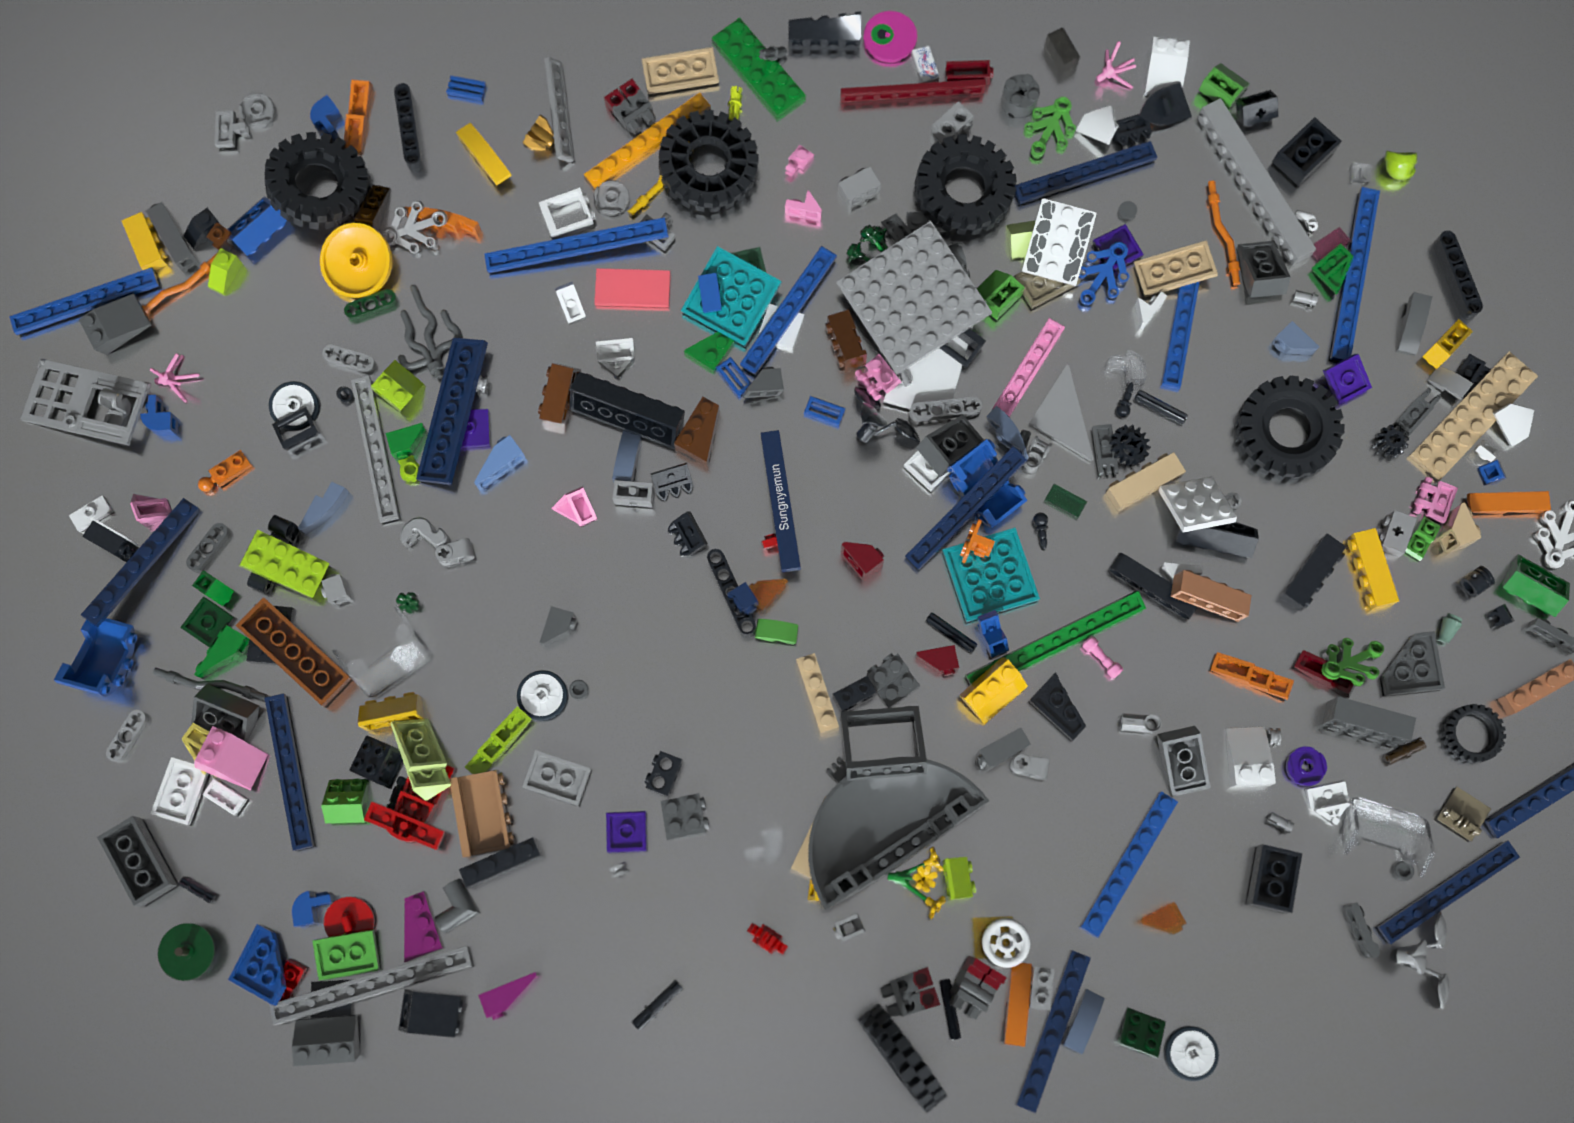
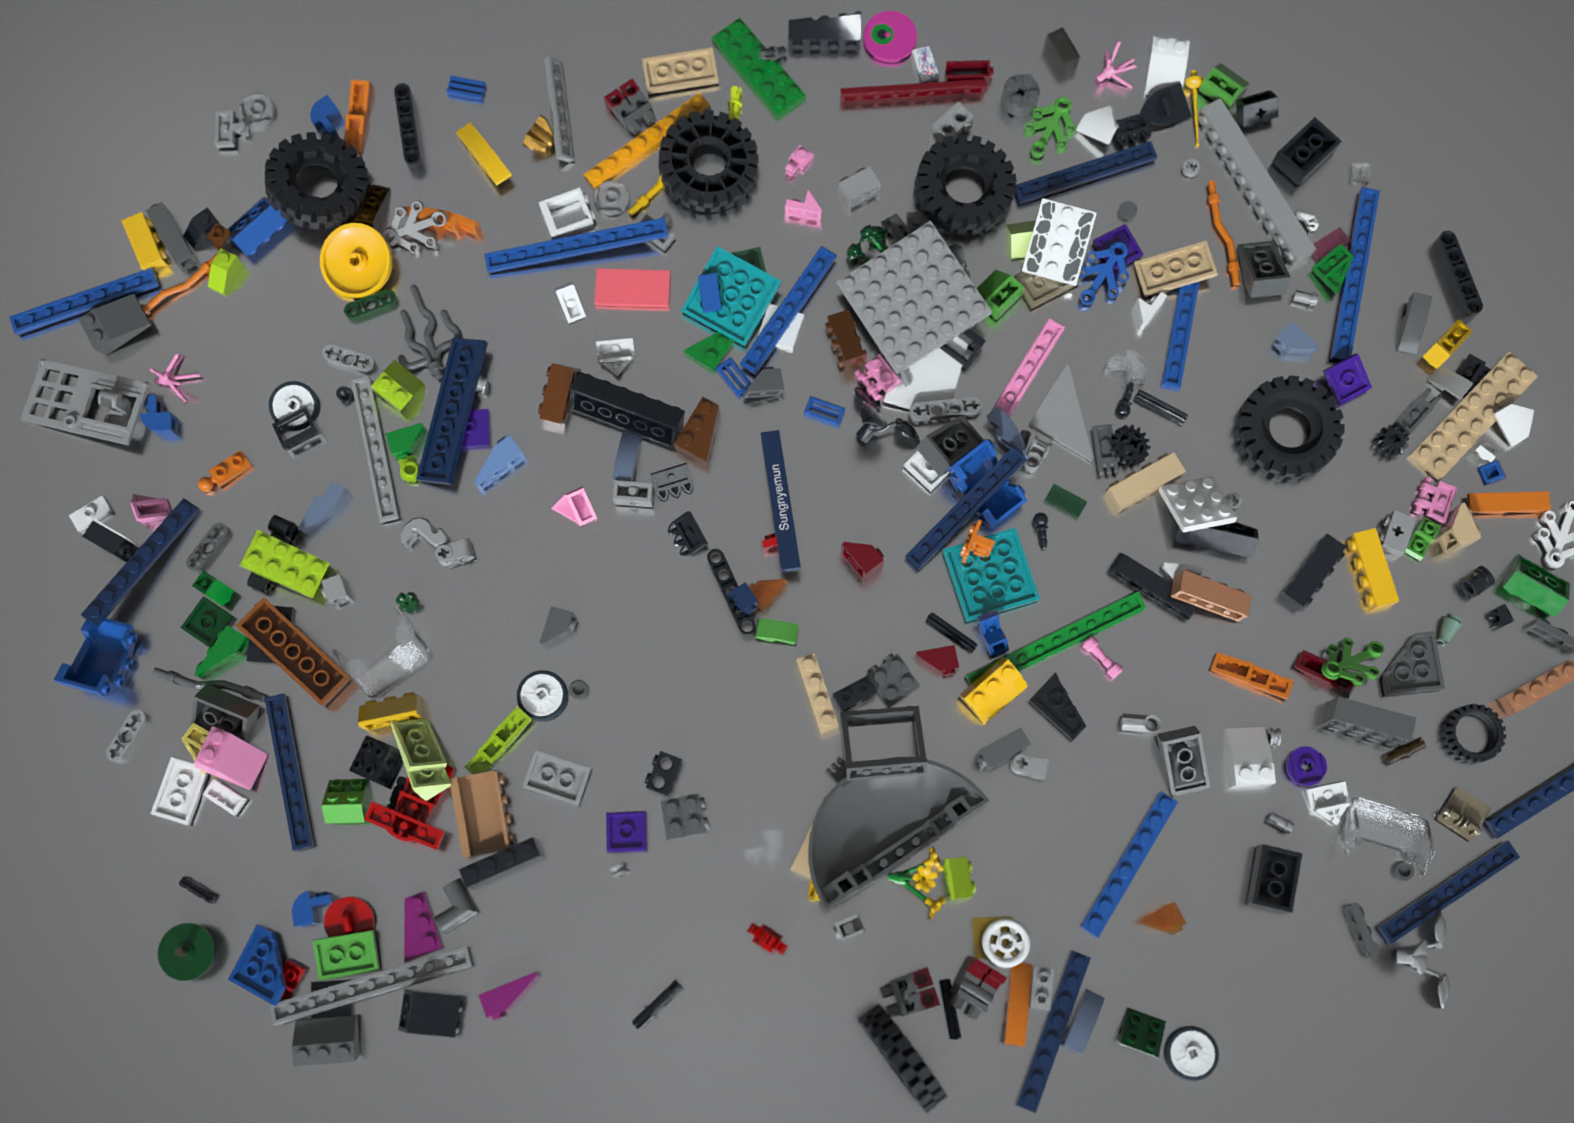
dark grey brick [97,816,177,907] -> none
lime piece [1384,151,1417,180] -> none
none -> light grey bush [1182,158,1200,177]
none -> yellow sword [1185,70,1204,146]

